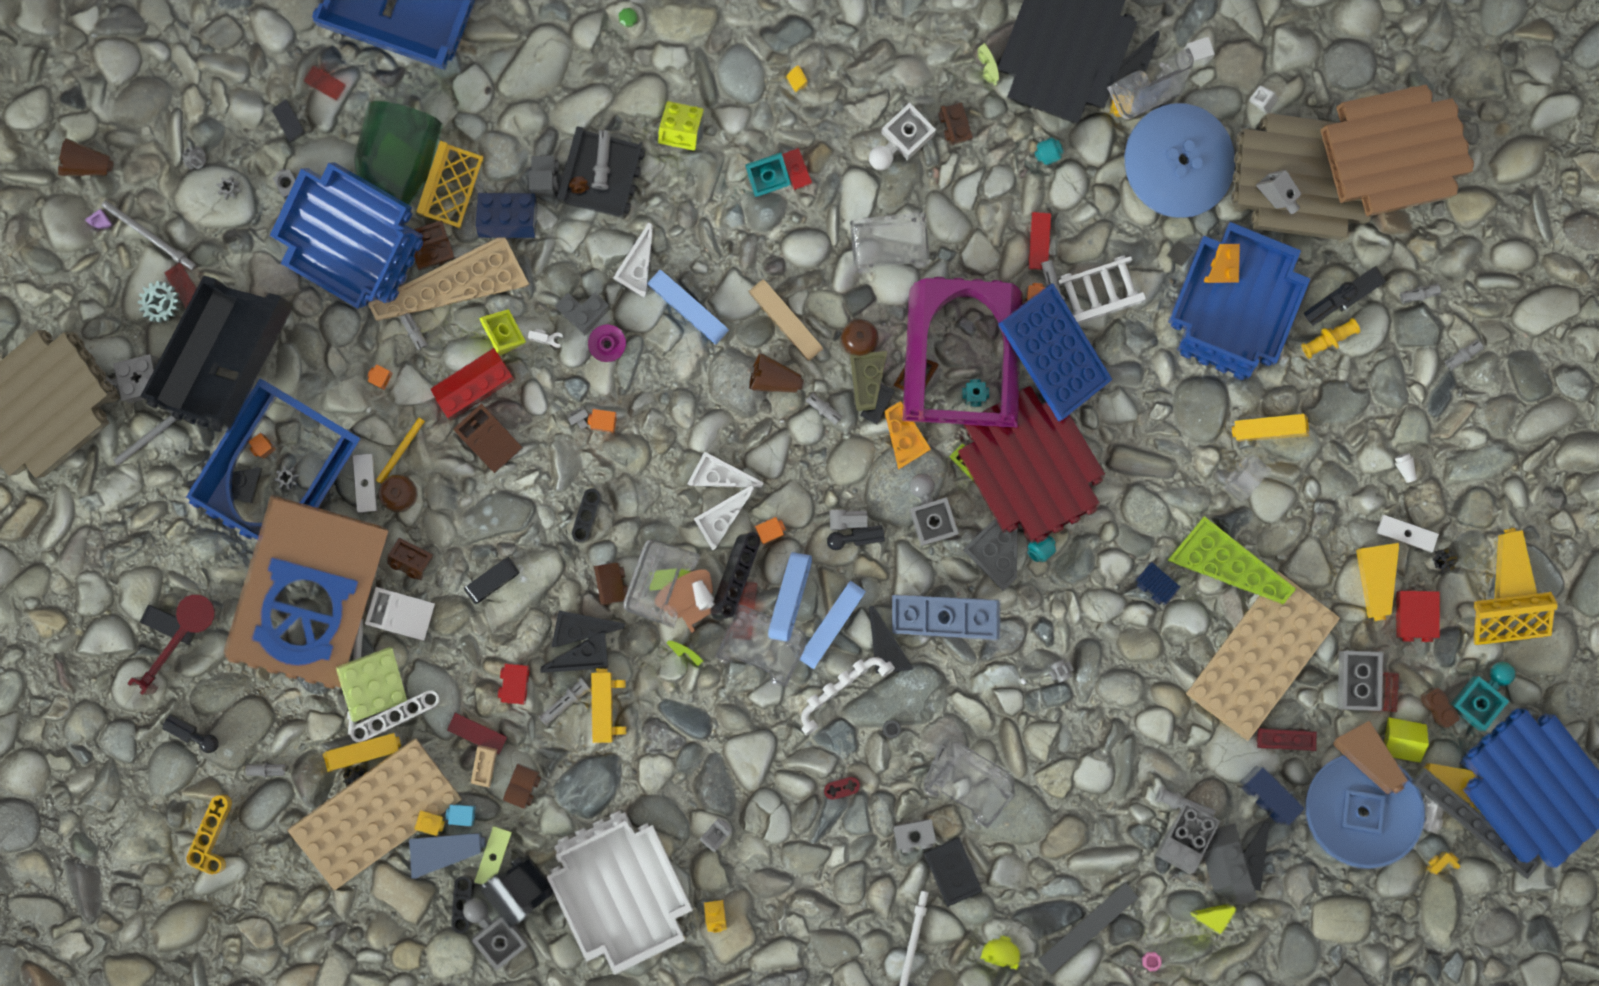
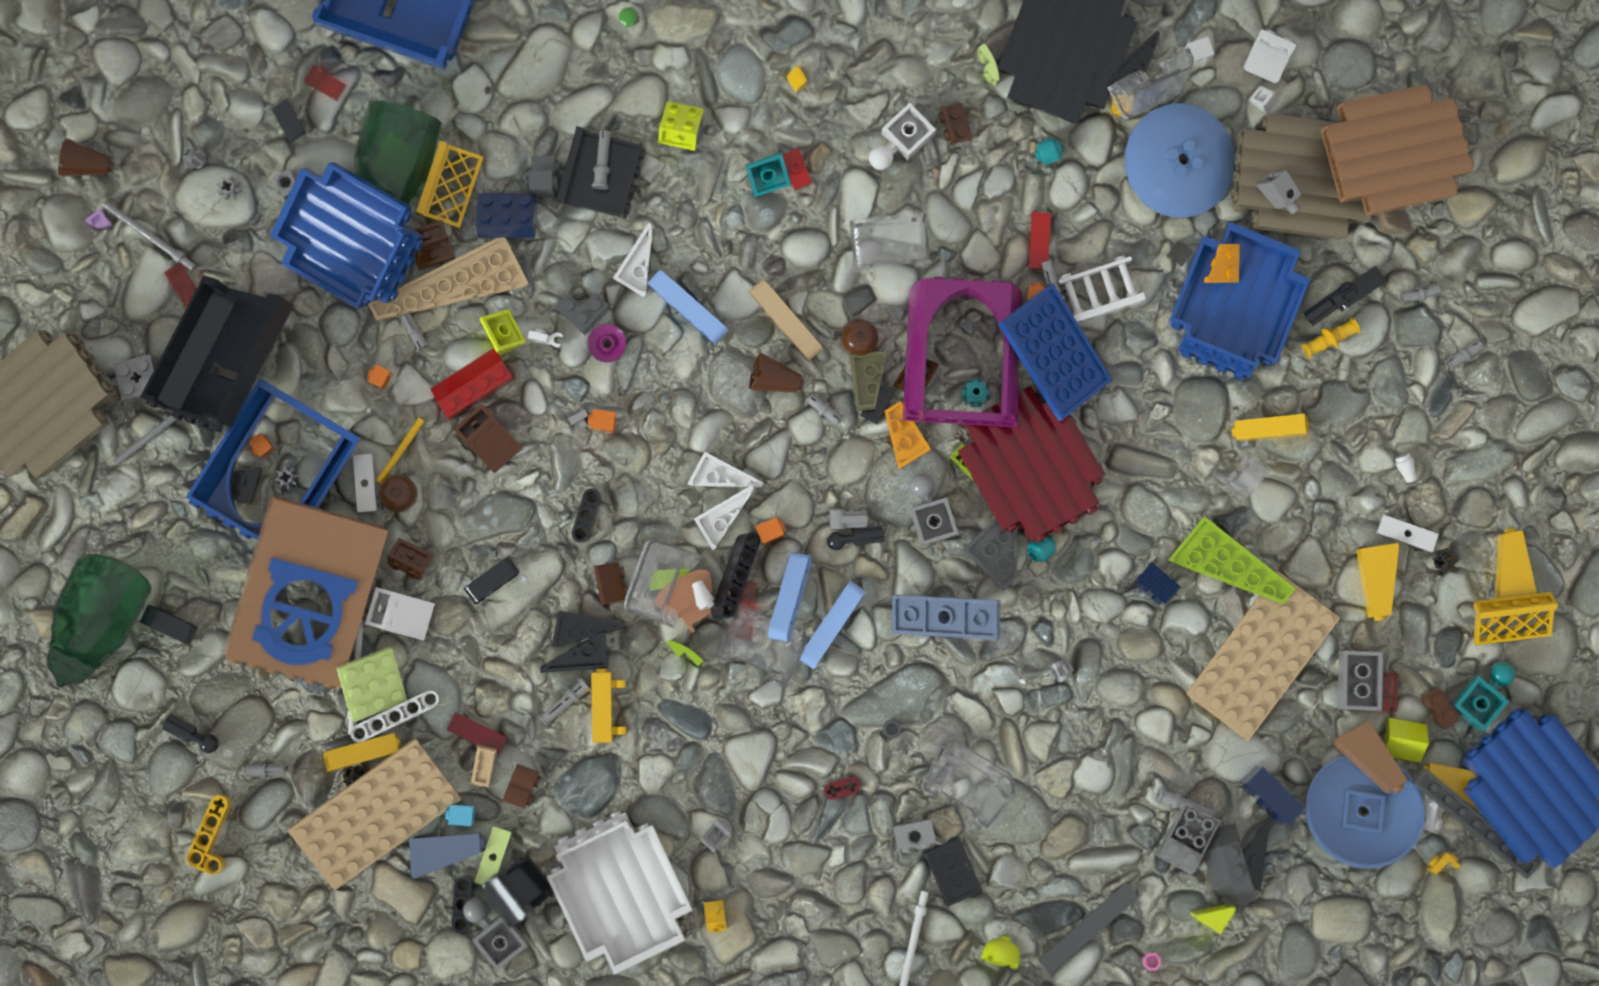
dark red piece [127,594,215,695] -> none
light aqua gear [138,281,181,323] -> none
yellow bracket [414,810,445,836] -> none
red brick [498,664,530,705] -> none
reddish brown plate [569,176,589,193] -> none
white bar [801,657,895,736] -> none
black wing [869,606,913,674] -> none
dark red tile [1257,728,1317,751] -> none
red brick [1396,591,1440,642] -> none
none -> clear green windscreen [47,554,152,688]
none -> white bracket [1244,29,1297,83]

